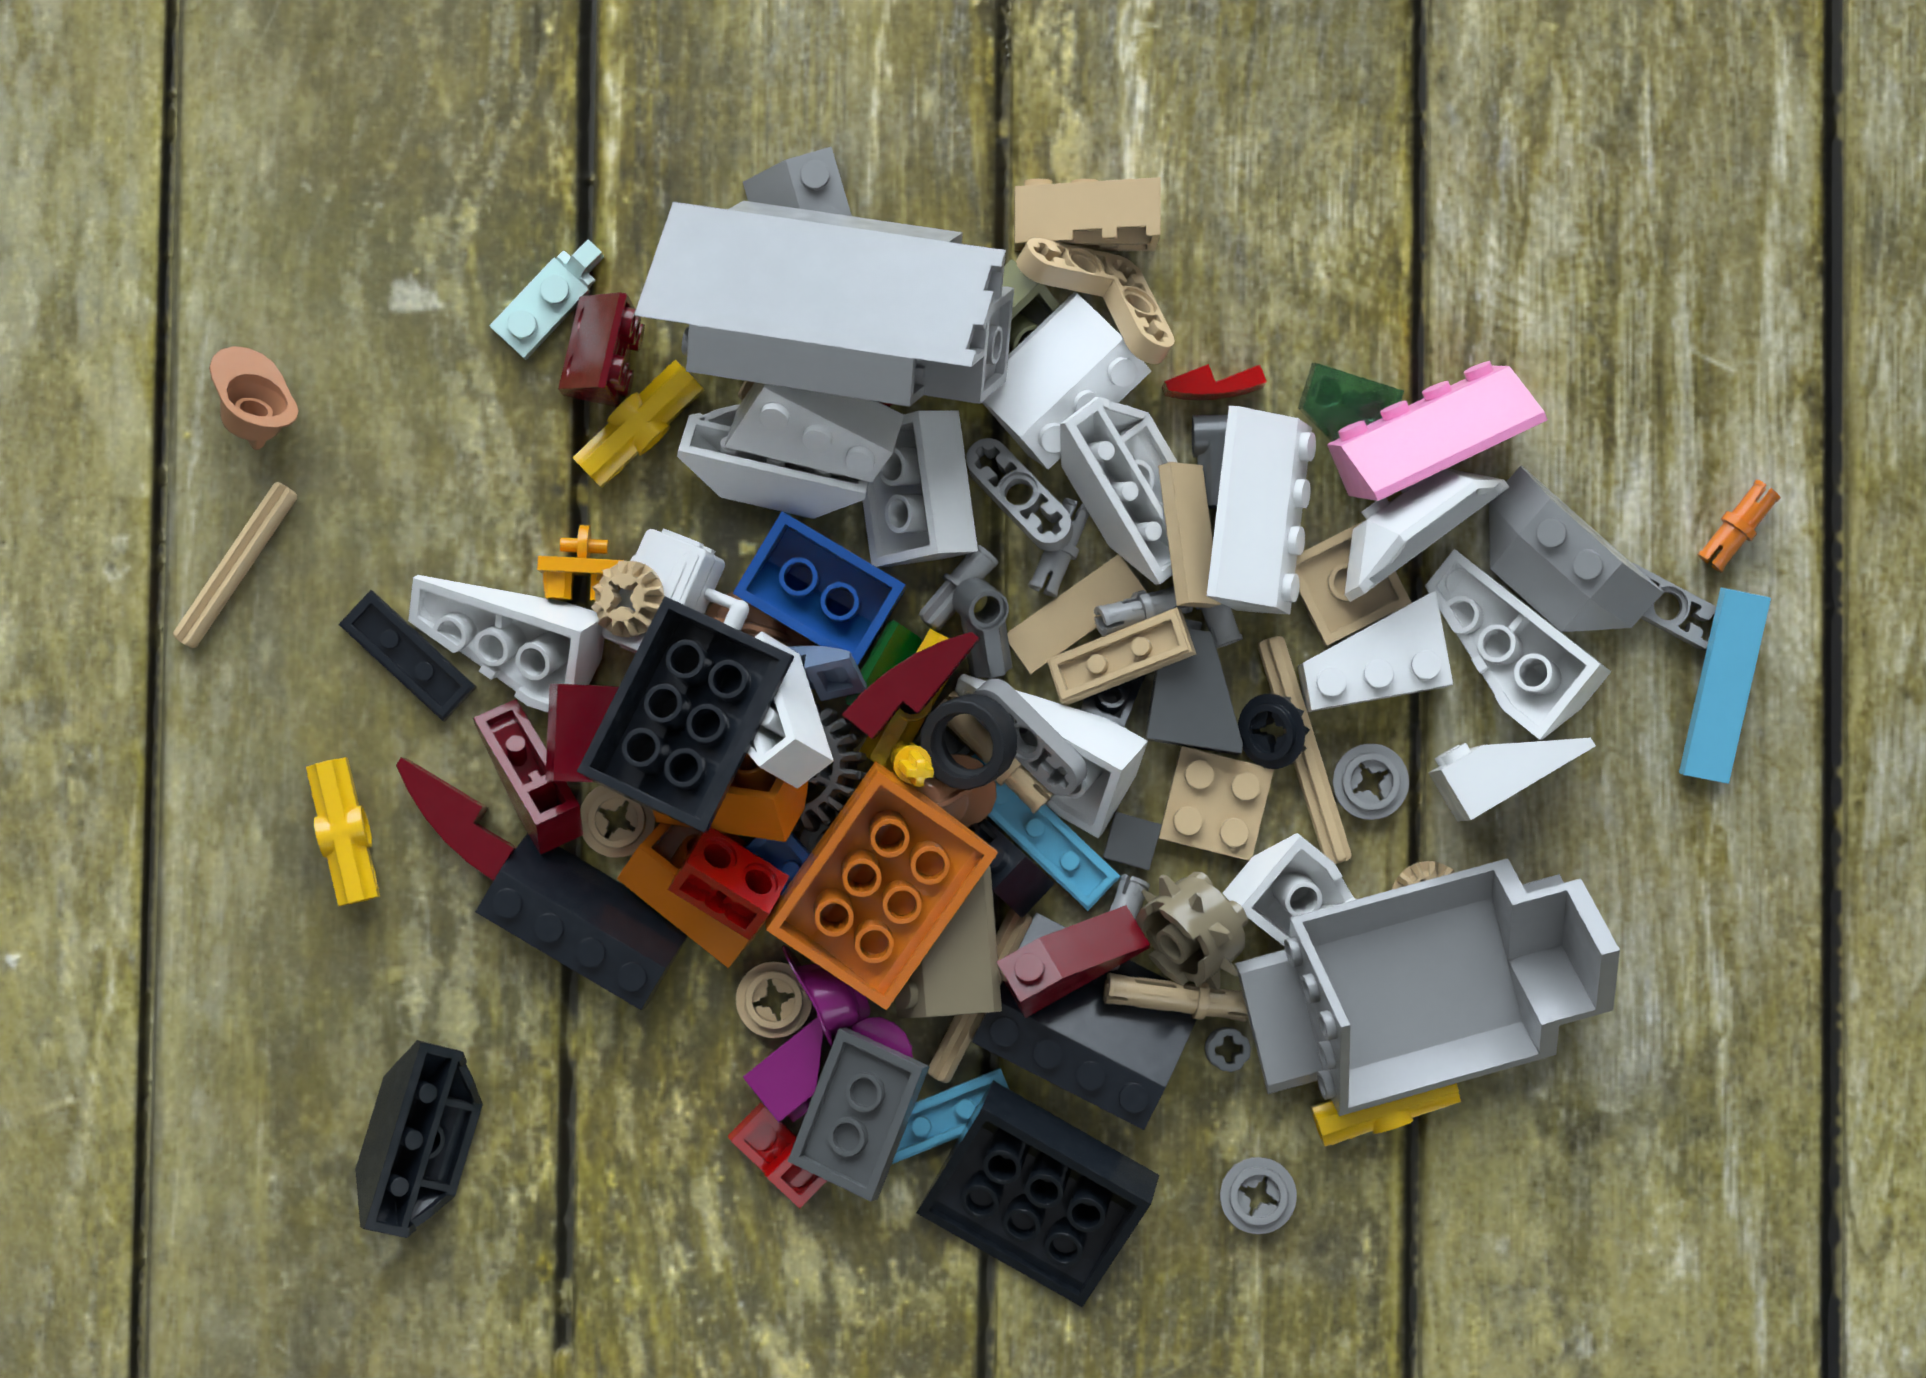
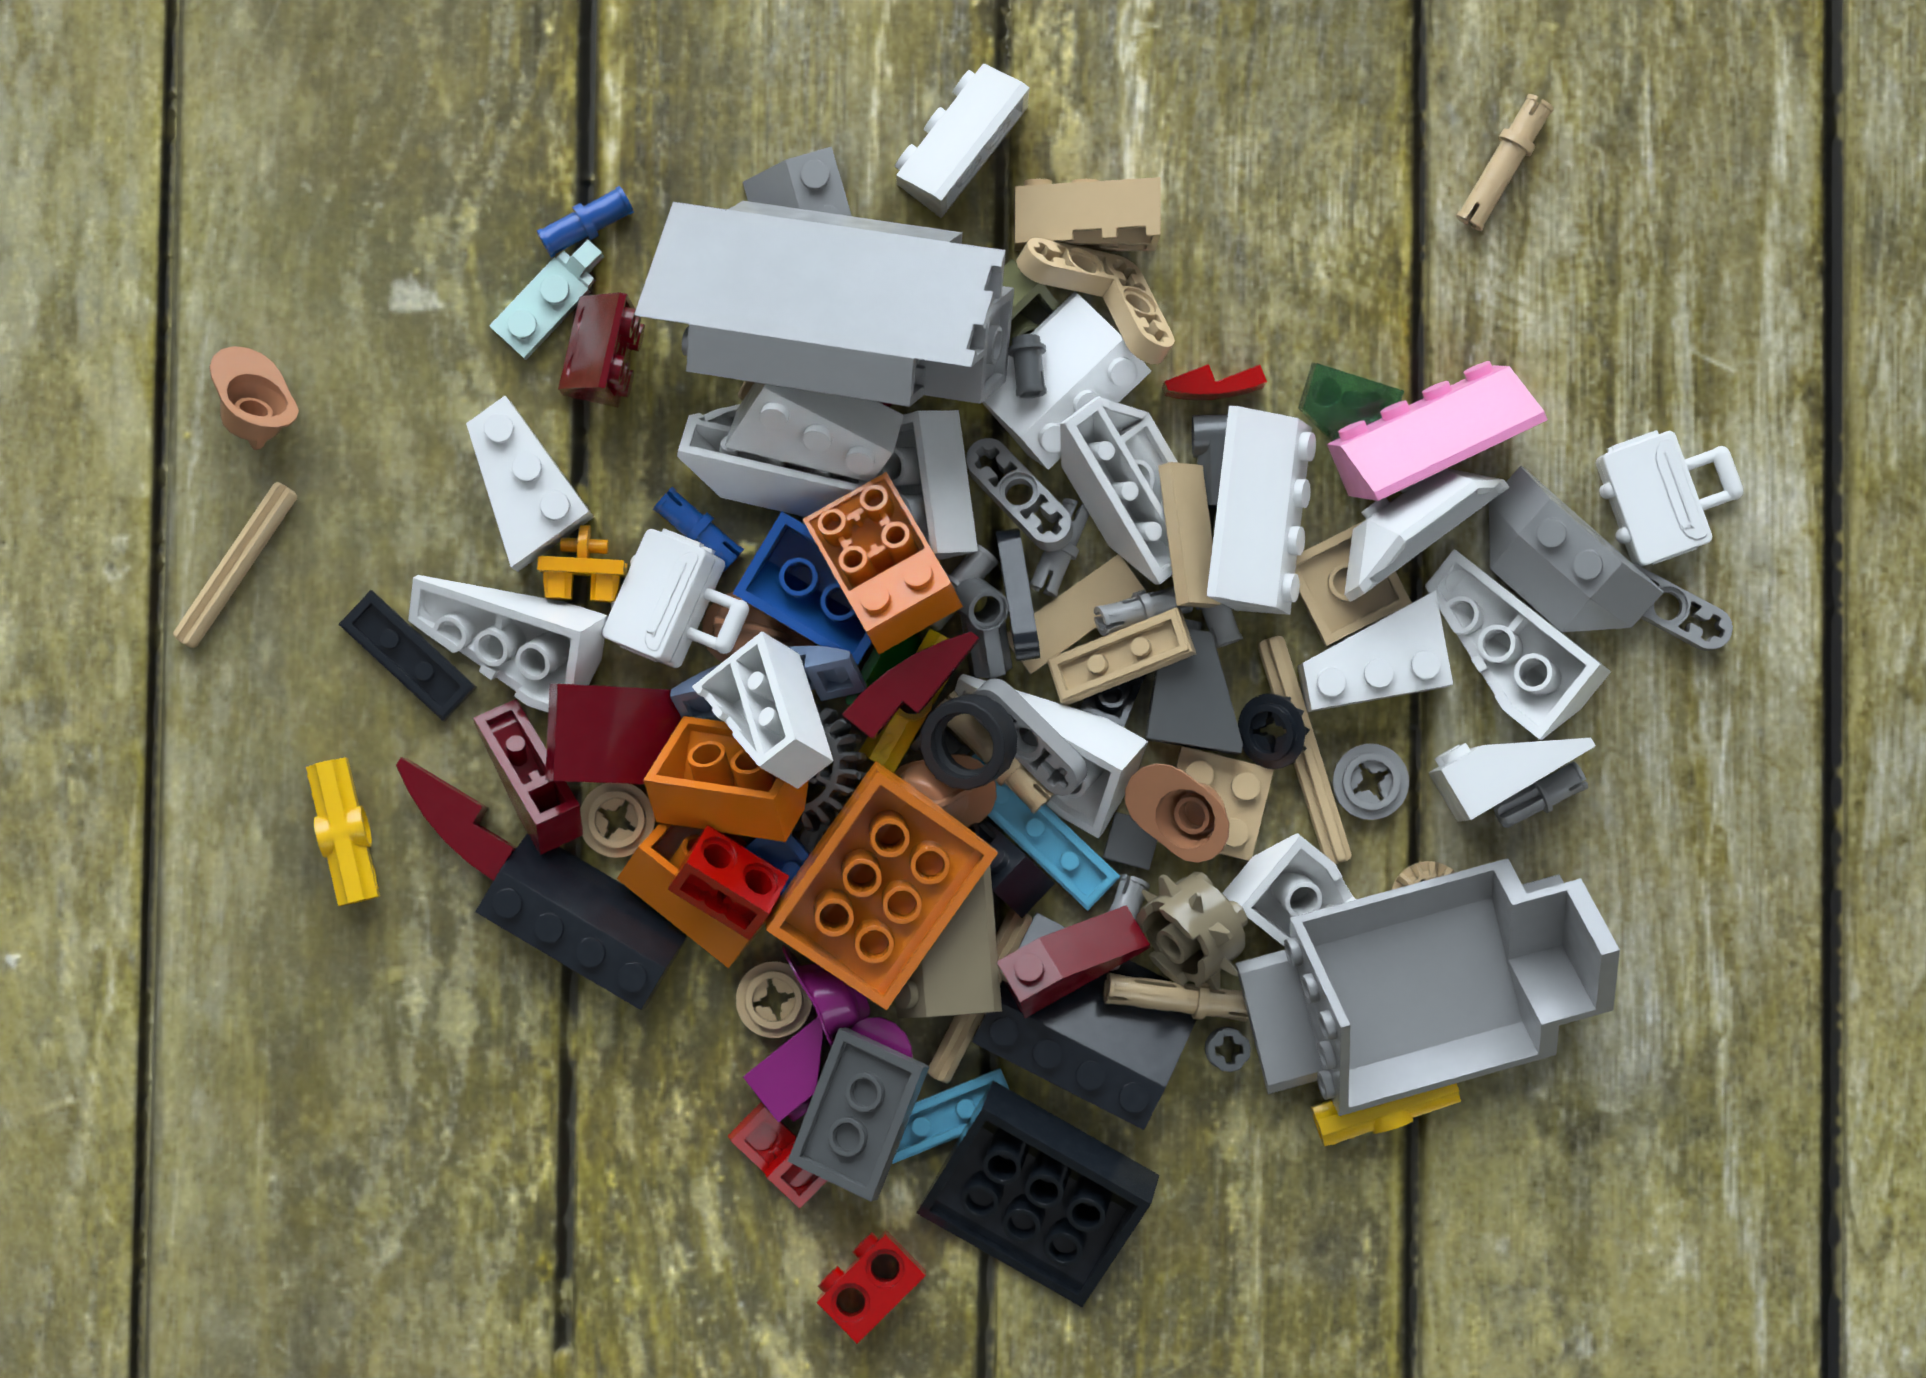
black wedge [355,1040,483,1238] -> none
yellow piece [572,359,704,488] -> none
black slope [577,596,794,834] -> none
tan gear [590,561,664,637] -> none
yellow axle [890,741,934,787] -> none
light grey gear [1220,1157,1297,1234] -> none
medium azure tile [1679,587,1771,784] -> none
orange pin [1697,480,1781,573] -> none
none -> white wedge [466,396,594,572]
none -> blue pin [536,186,634,258]
none -> blue pin [652,487,744,572]
none -> orange slope [803,472,963,654]
none -> red brick [816,1230,926,1344]
none -> white slope [895,63,1030,218]
none -> beam [996,528,1040,662]
none -> dark grey pin [1008,334,1047,398]
none -> nougat piece [1125,763,1230,863]
none -> tan pin [1456,94,1554,231]
none -> light grey axle [1494,762,1588,828]
none -> white piece [1596,430,1743,567]

